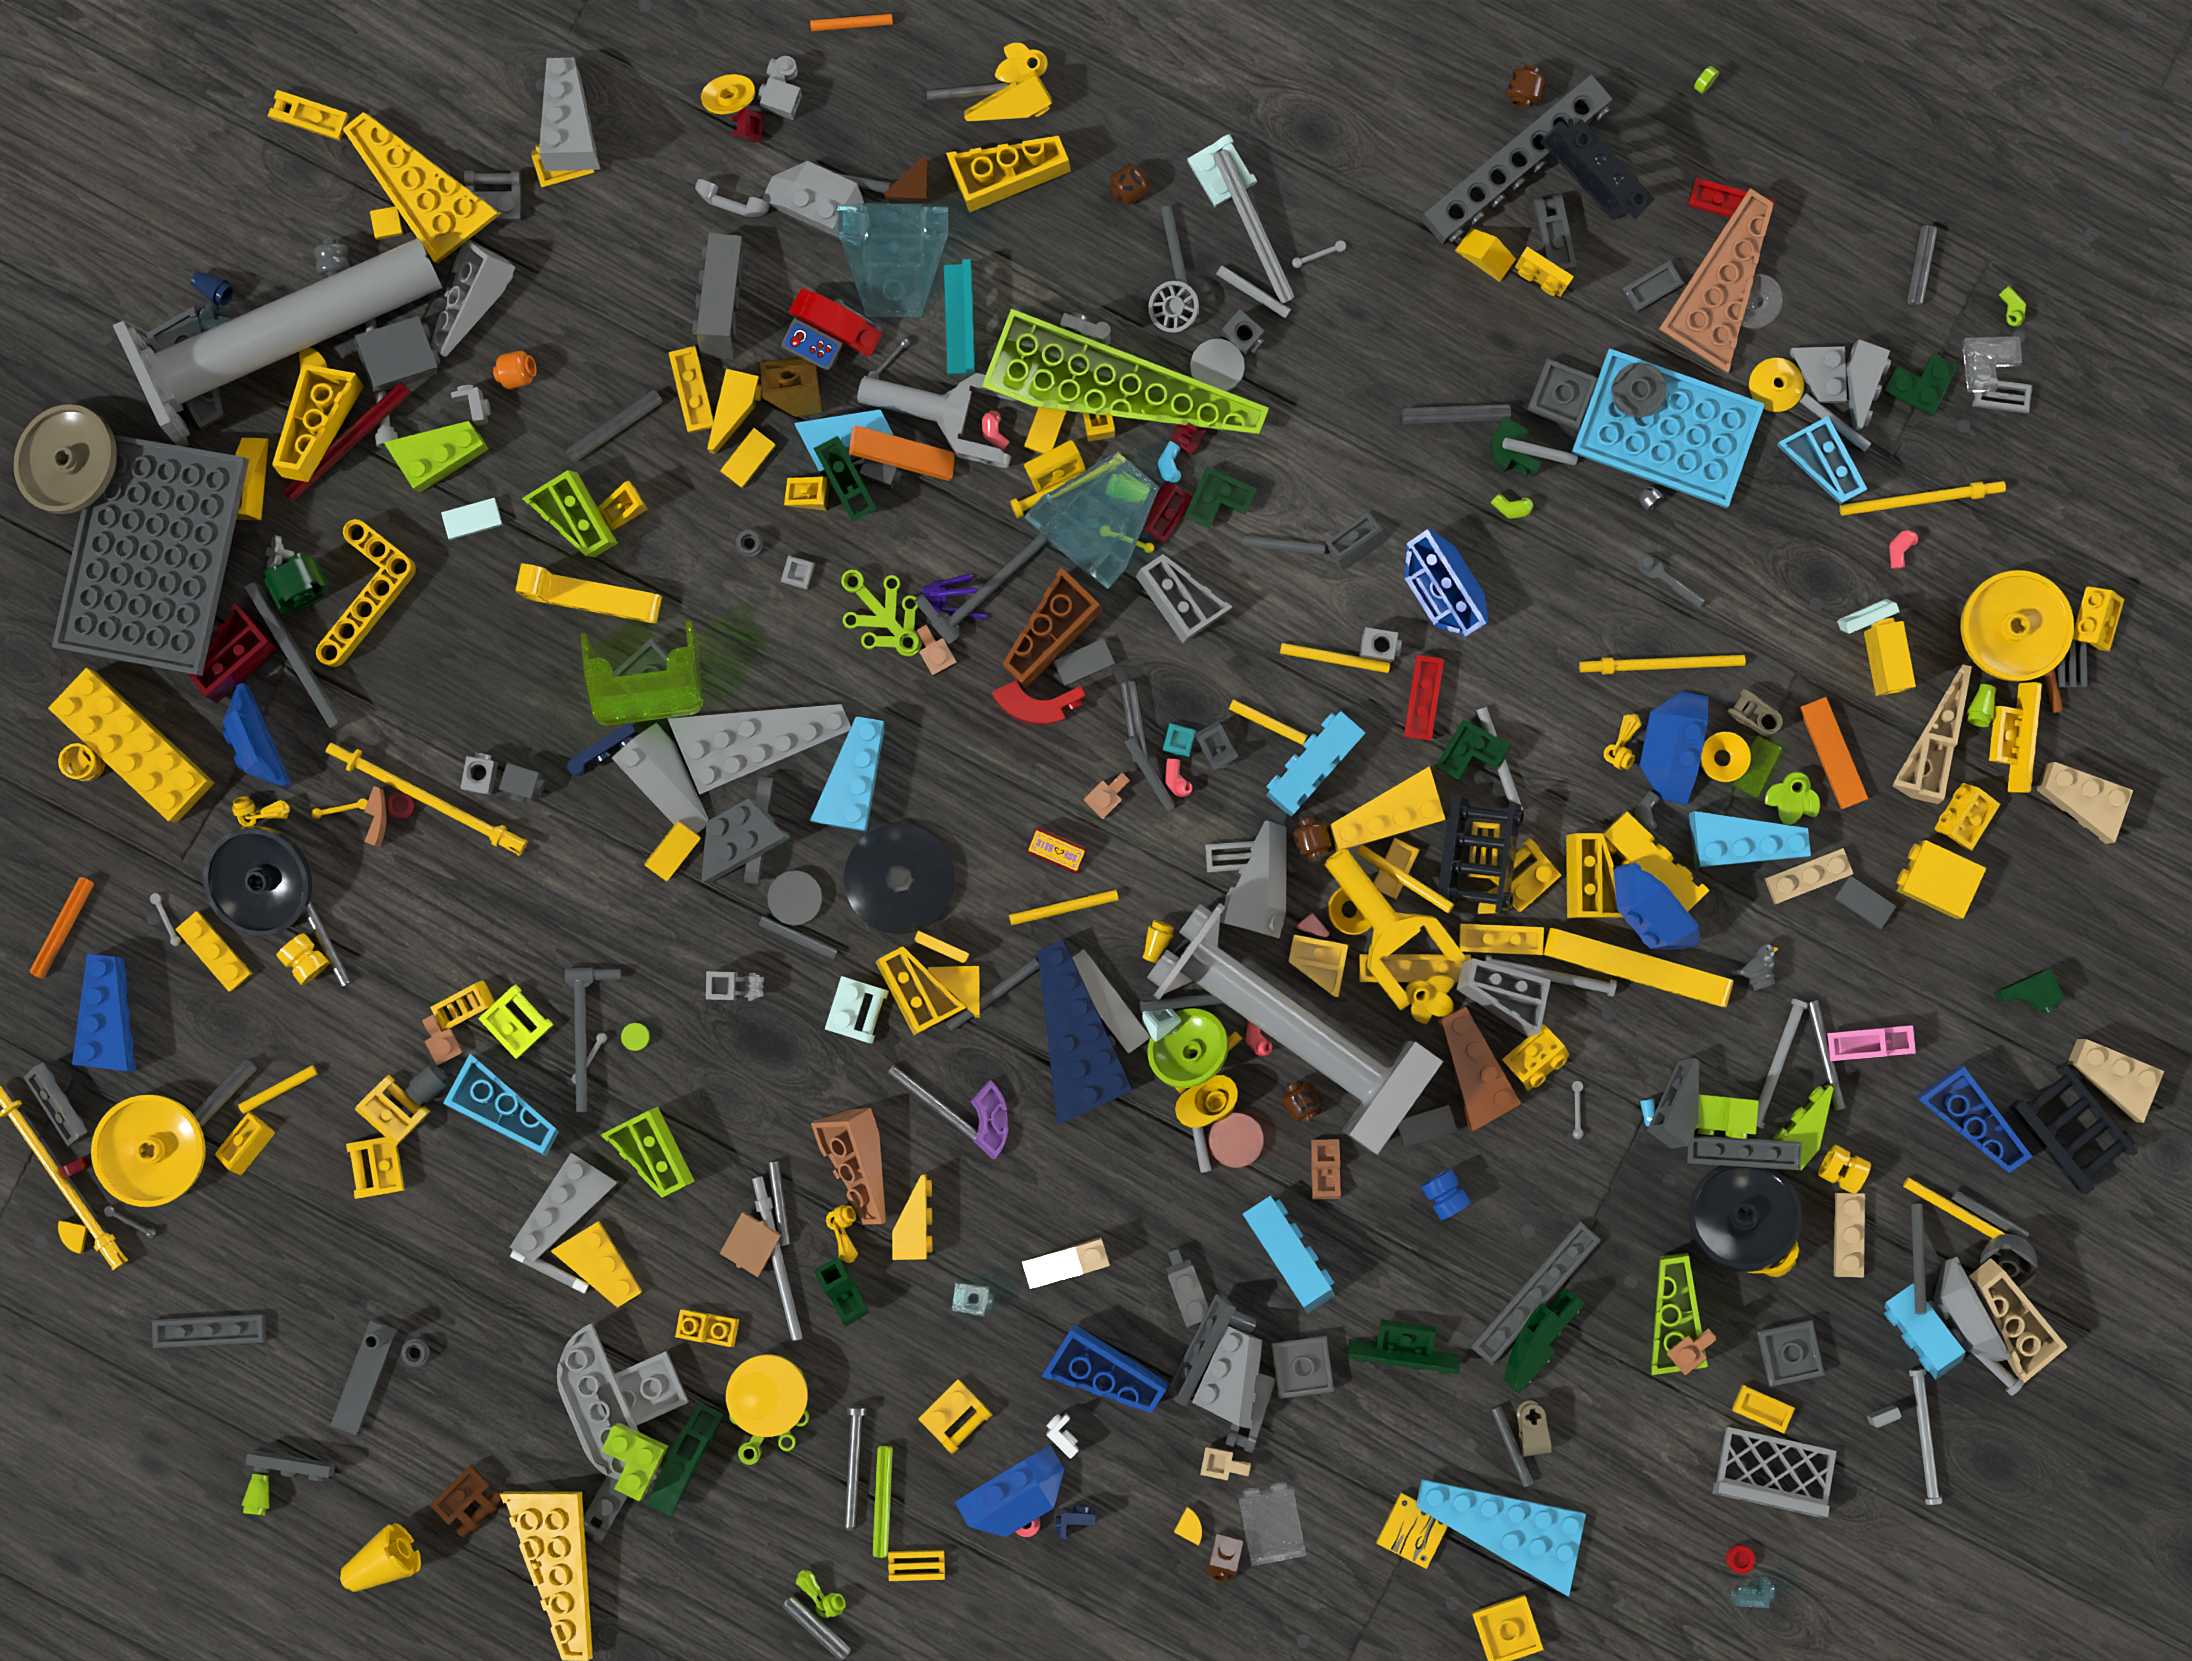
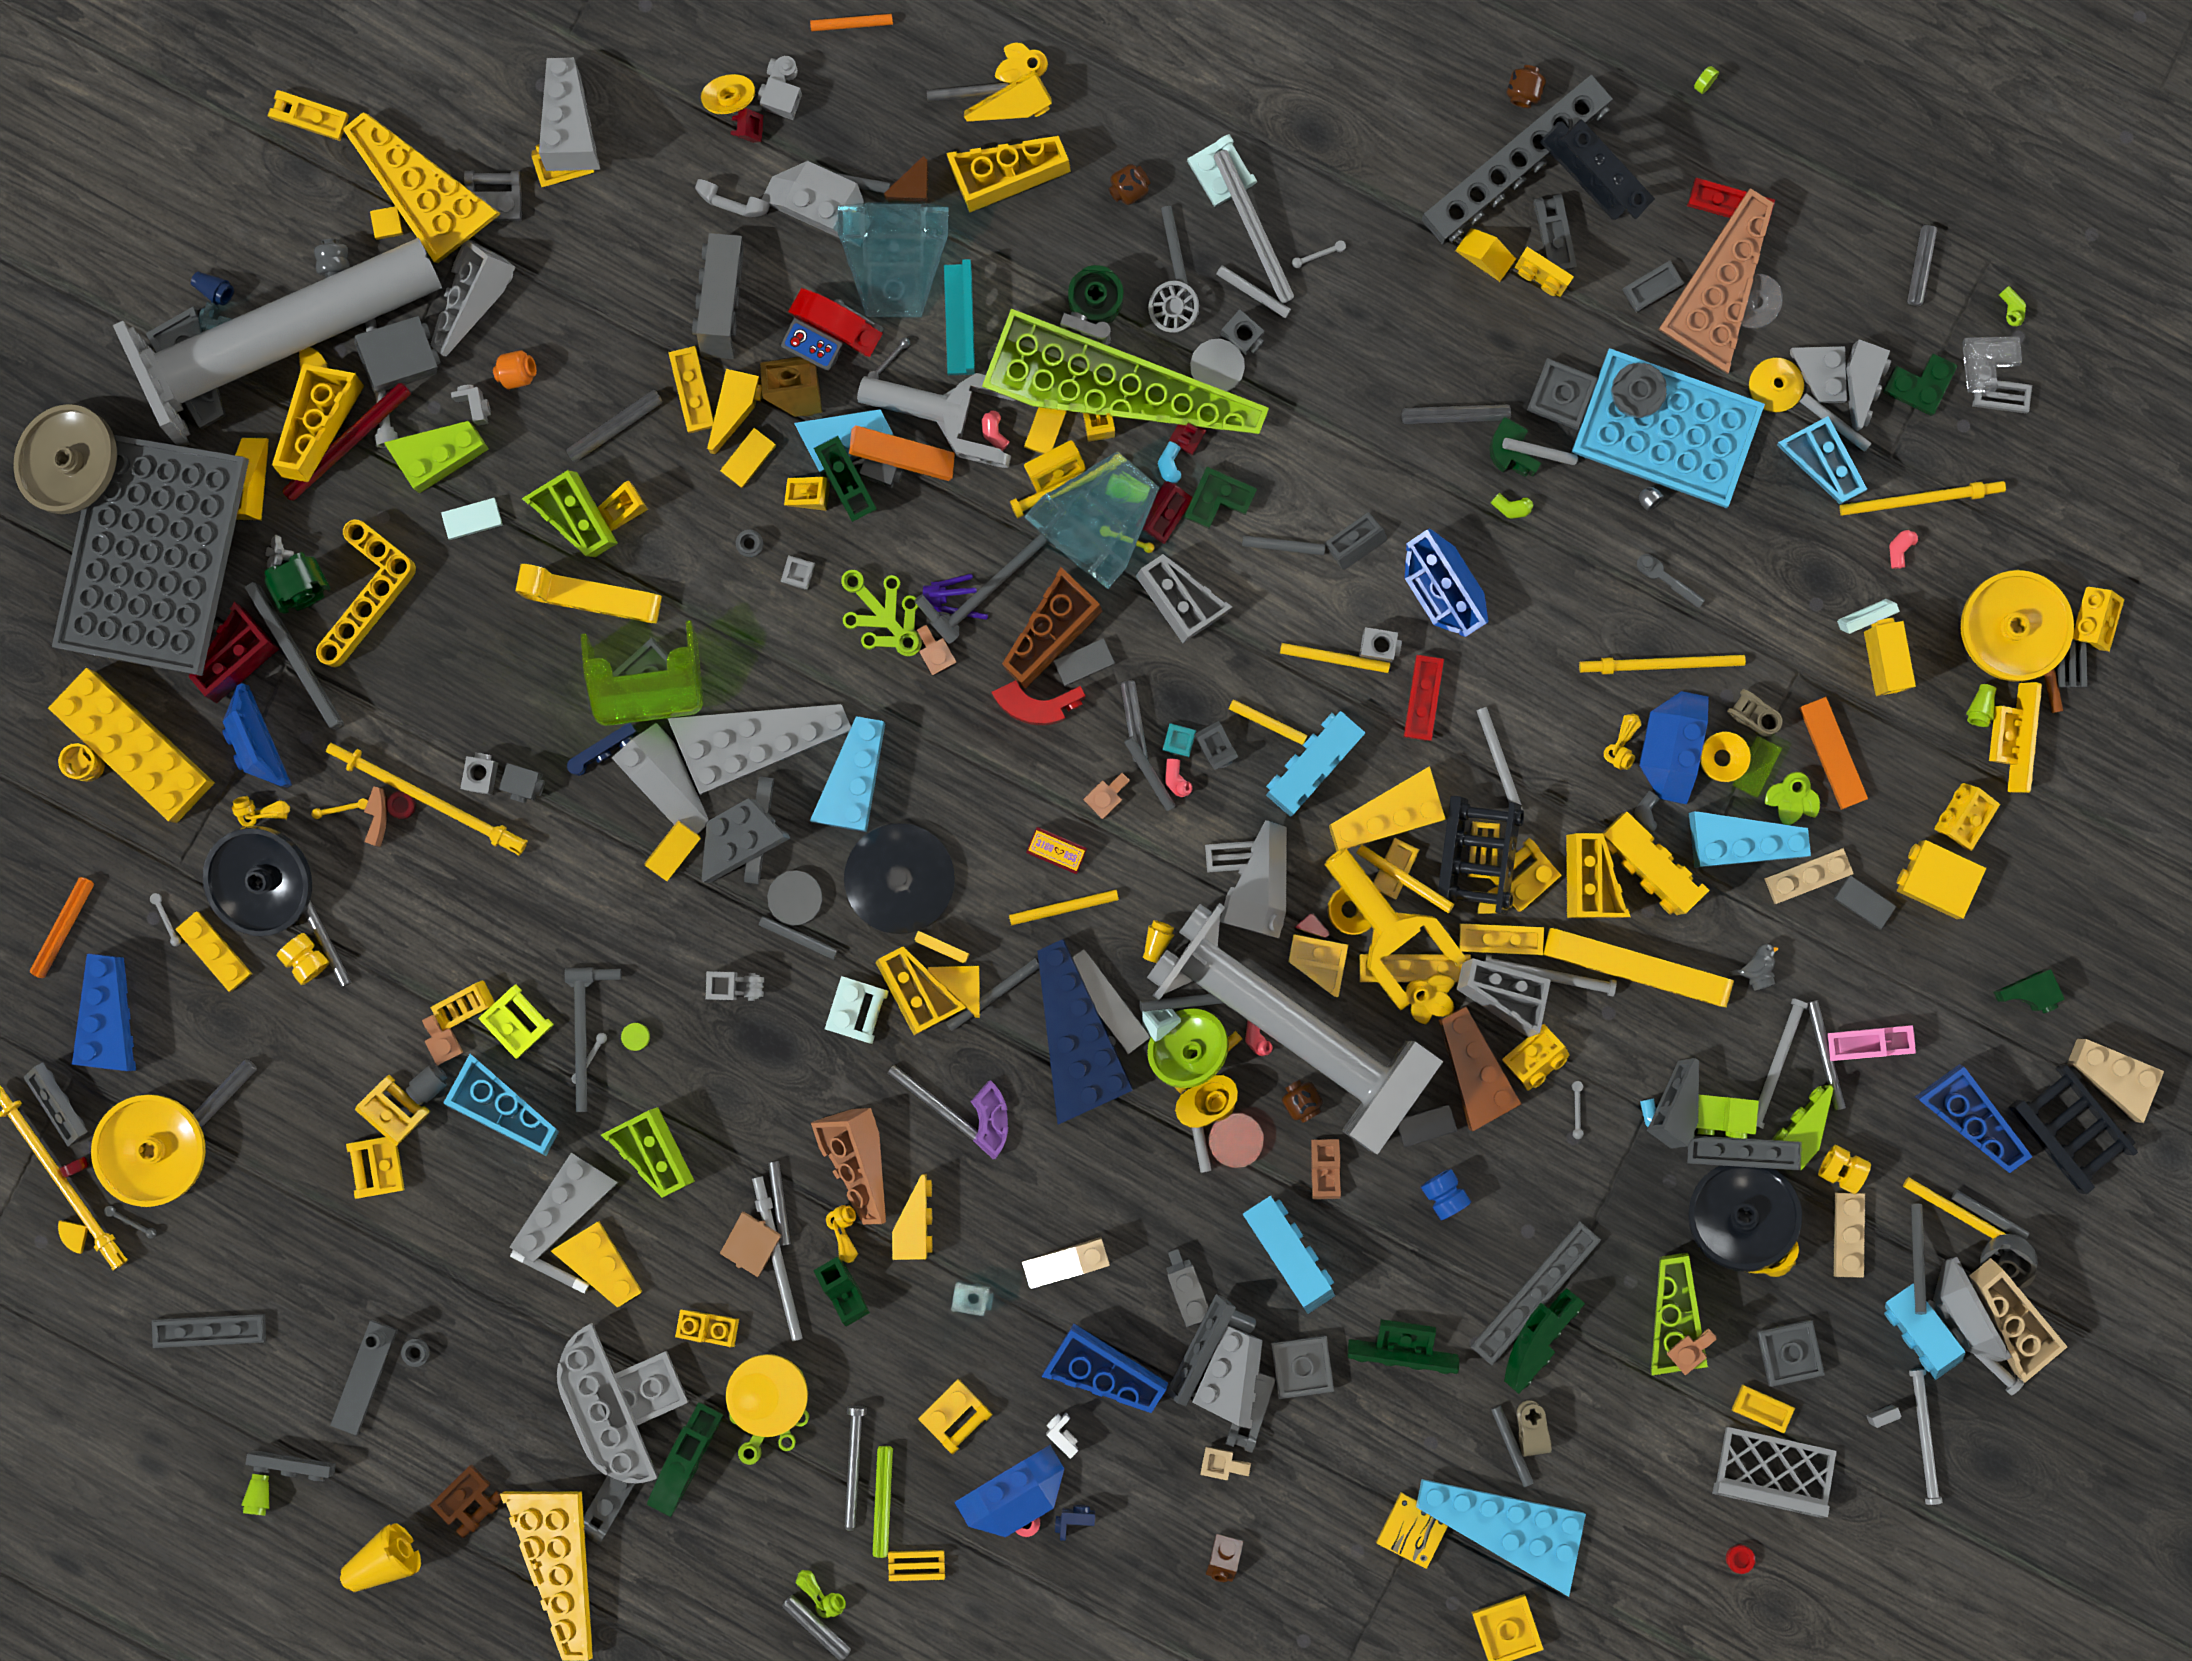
yellow slope [214,1111,275,1175] -> none
yellow bar [238,1065,318,1114] -> none
lime brick [601,1422,669,1501] -> none
yellow tile [1174,1506,1202,1546] -> none
clear panel [1238,1482,1307,1566] -> none
reddish brown head [1293,817,1333,860] -> none
dark green plate [1435,719,1512,782] -> none
blue wedge [1613,862,1701,950] -> none
clear light blue bracket [1731,1576,1774,1608] -> none
tan wedge [1893,665,1972,804] -> none
tan wedge [2037,762,2133,844] -> none
none -> dark green brick [1068,265,1123,324]

